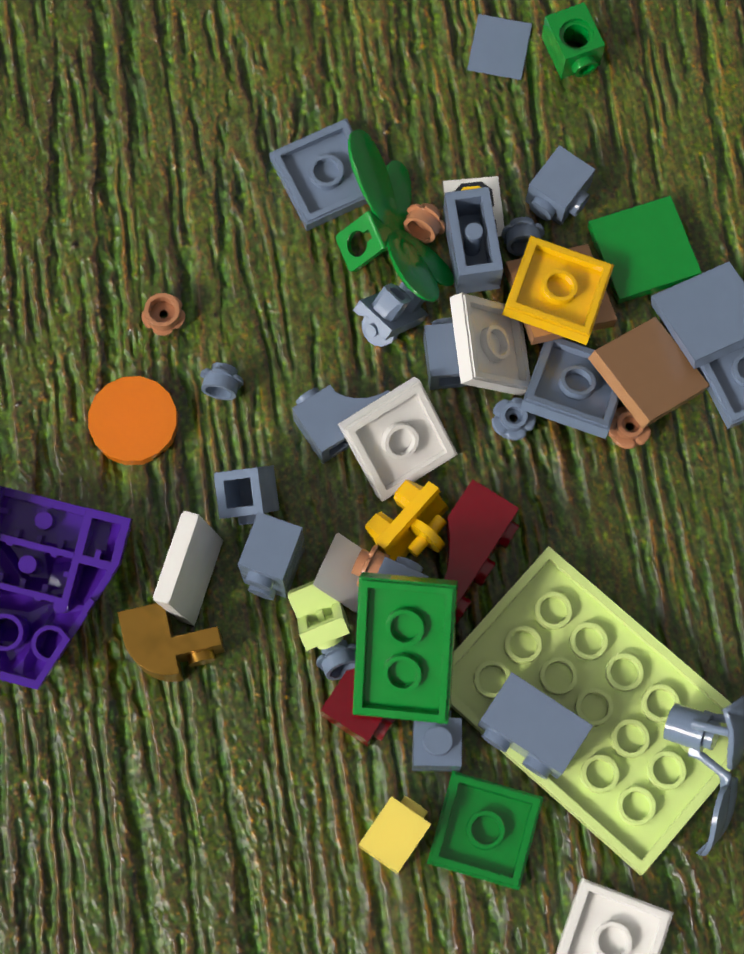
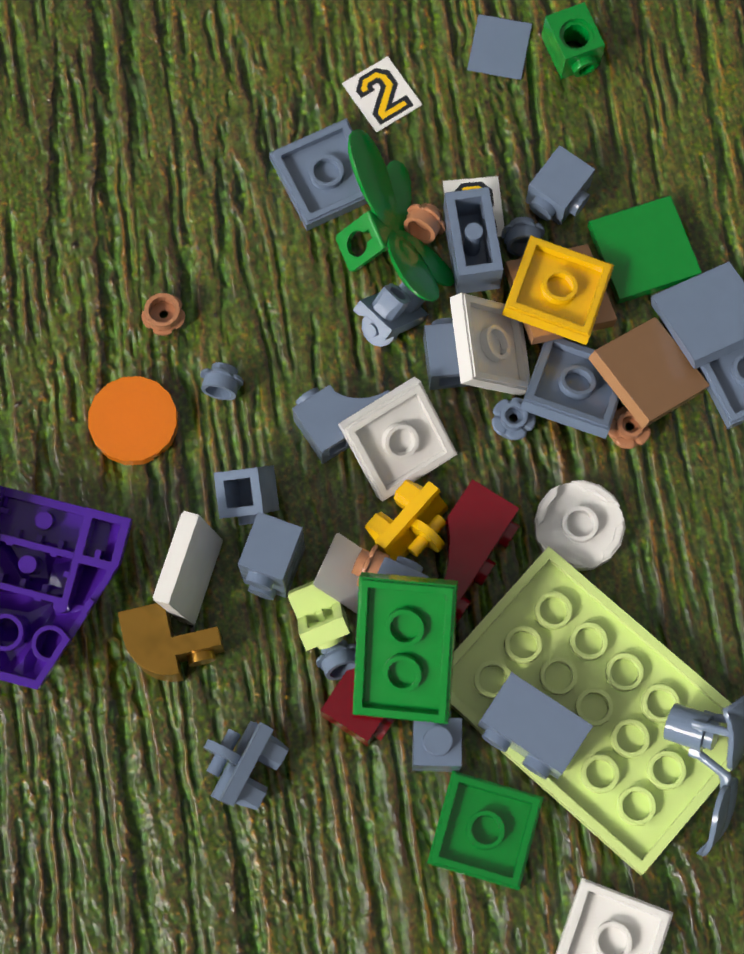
light yellow brick [358,796,431,875] -> none
none -> sand blue hips [203,721,289,810]
none -> sticker [342,56,422,133]
none -> white tile [533,480,626,571]

